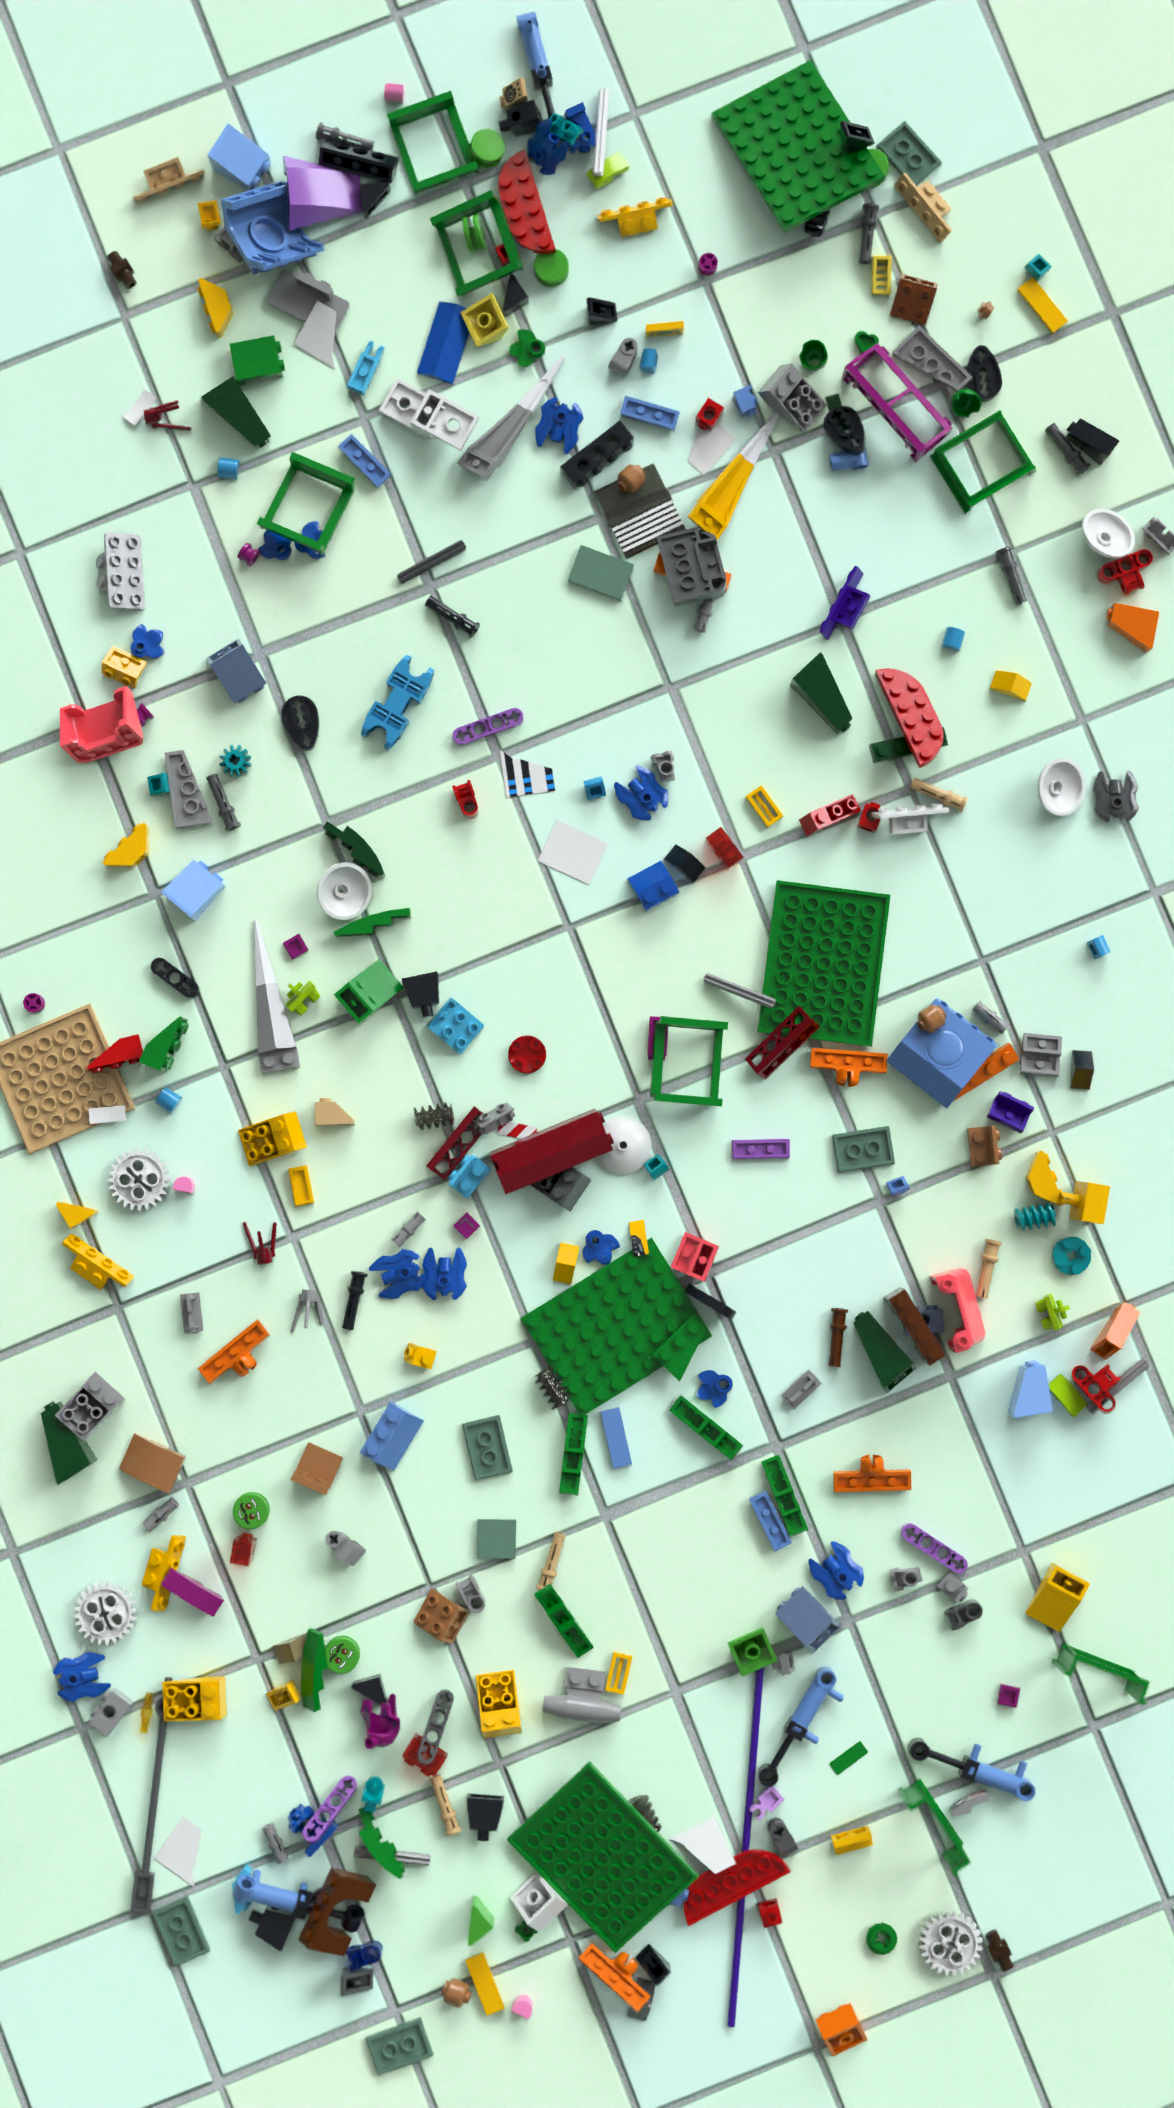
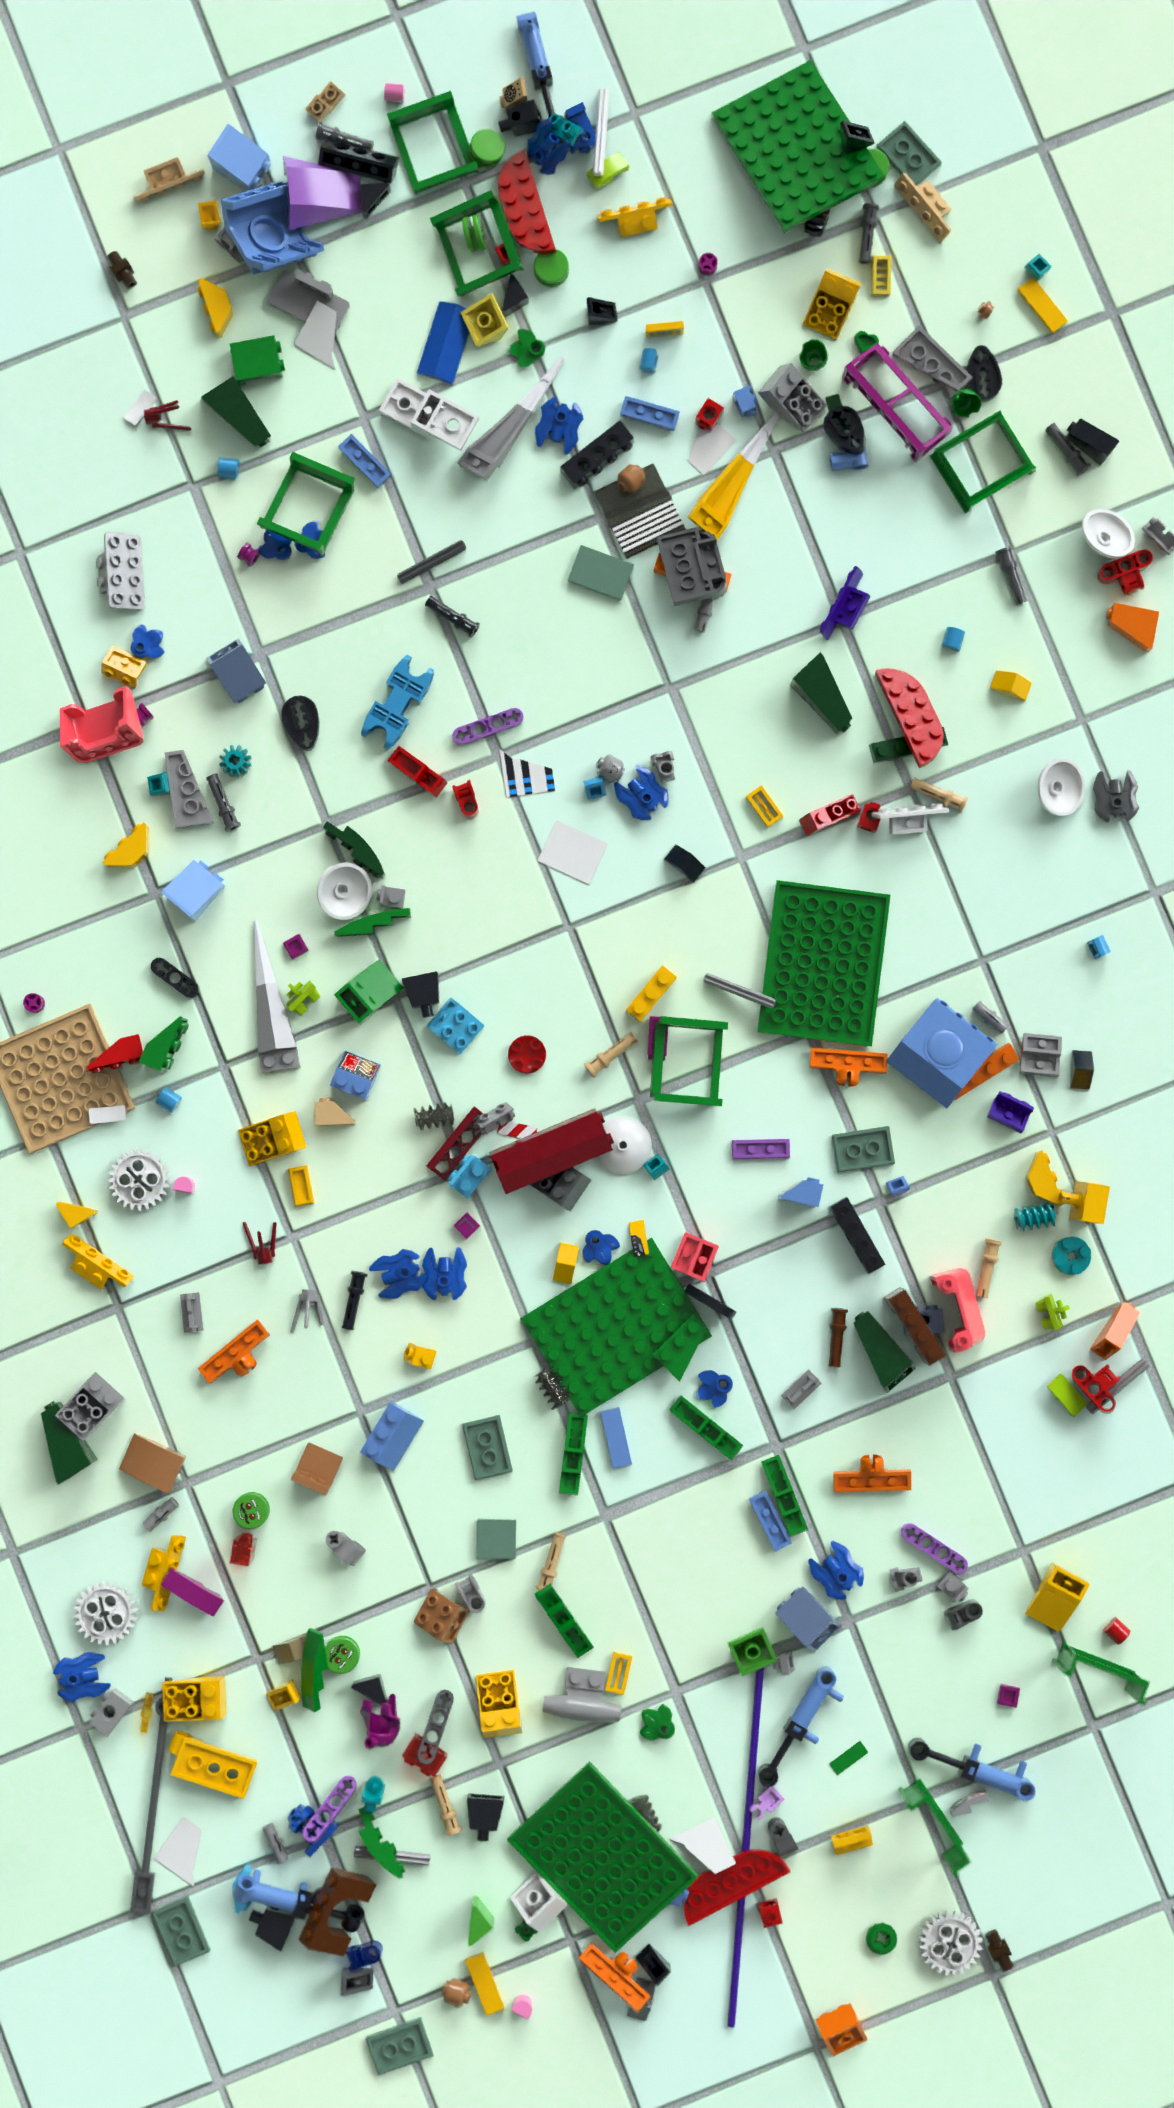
medium azure hinge [347,340,385,395] -> none
light grey pin [391,1211,426,1247] -> none
light grey piece [608,338,638,377] -> none
blue slope [627,861,679,912] -> none
clear red brick [705,827,744,871] -> none
dark red fence [745,1006,820,1080] -> none
dark orange bracket [890,273,938,325] -> none
medium nougat head [917,1005,947,1033] -> none
medium nougat bracket [967,1125,1002,1166] -> none
light blue slope [1008,1360,1053,1418] -> none
none -> yellow hinge [168,1731,258,1799]
none -> tan slope [305,81,346,122]
none -> slope [329,1051,381,1100]
none -> light grey bracket [376,885,406,909]
none -> red slope [387,746,448,798]
none -> tan pin [583,1032,638,1078]
none -> light grey head [595,754,625,783]
none -> yellow arch [626,965,677,1023]
none -> green plate [640,1704,675,1740]
none -> medium blue slope [778,1177,824,1207]
none -> yellow slope [802,268,862,340]
none -> black brick [829,1197,886,1274]
none -> red brick [1102,1617,1131,1645]

